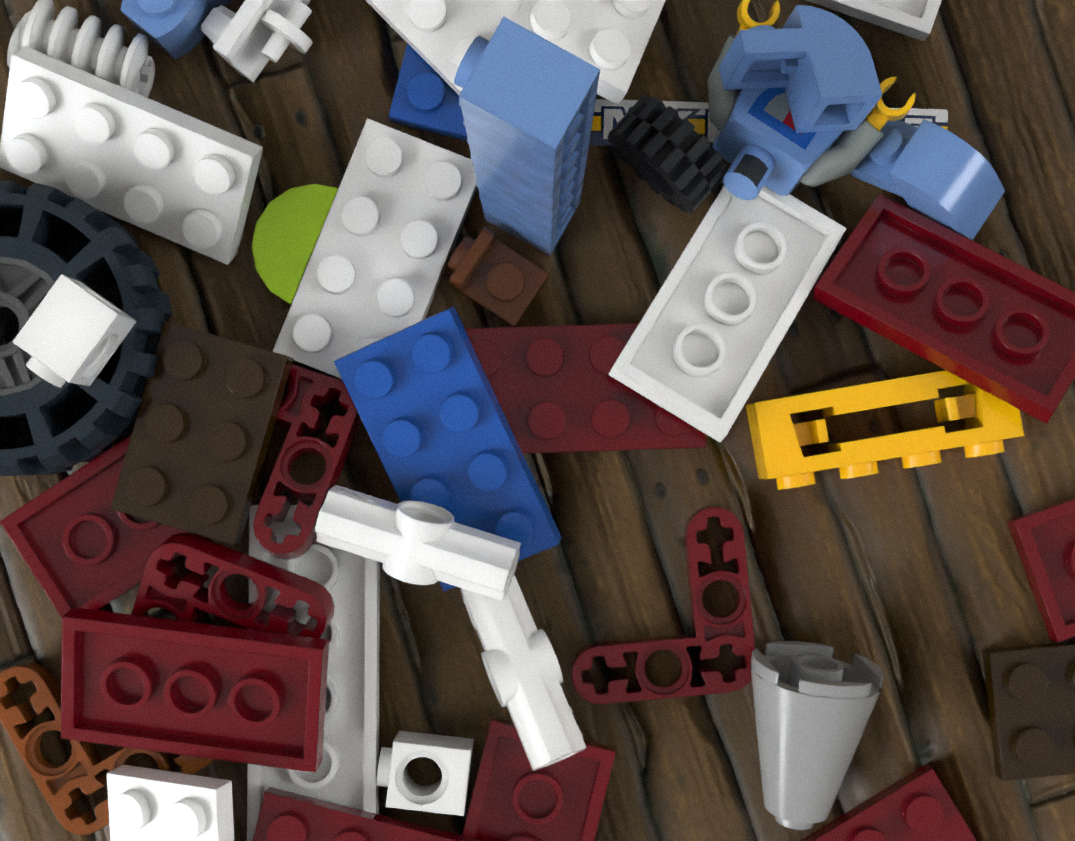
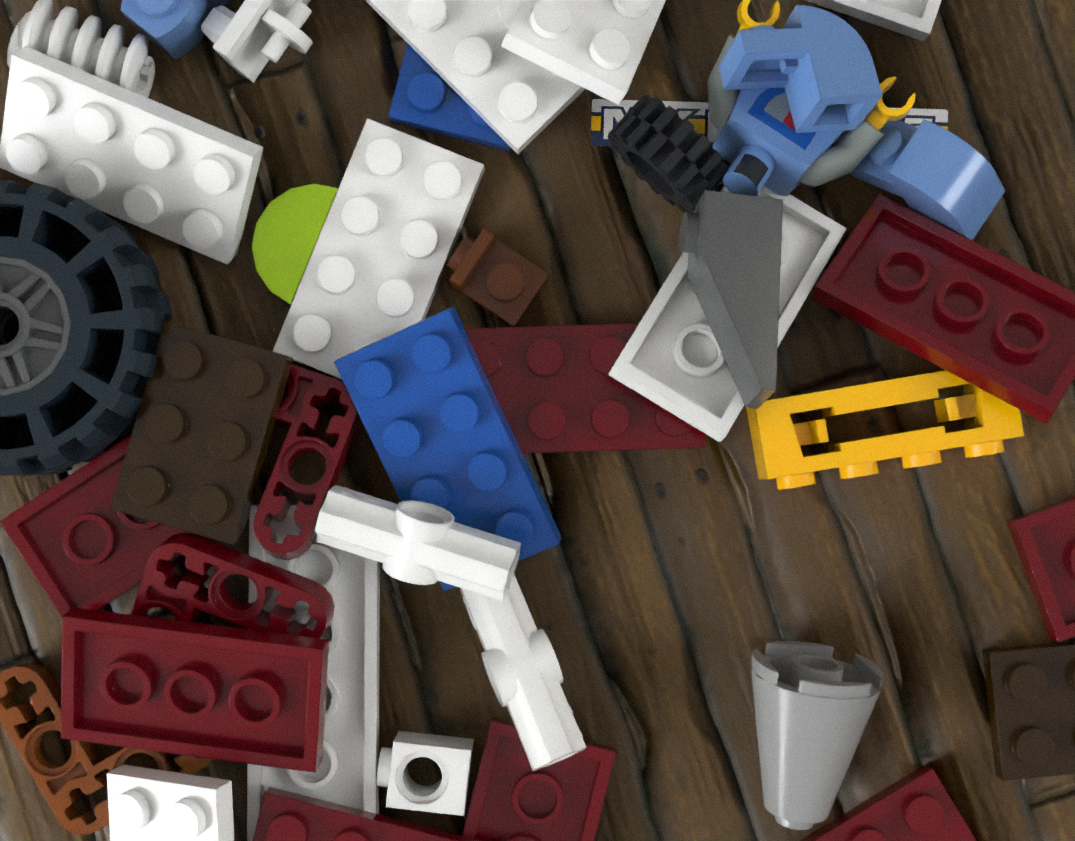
white brick [13,274,137,388] -> none
medium blue brick [454,16,600,256] -> none
dark red beam [571,506,755,704] -> none
none -> dark grey slope [679,190,783,408]

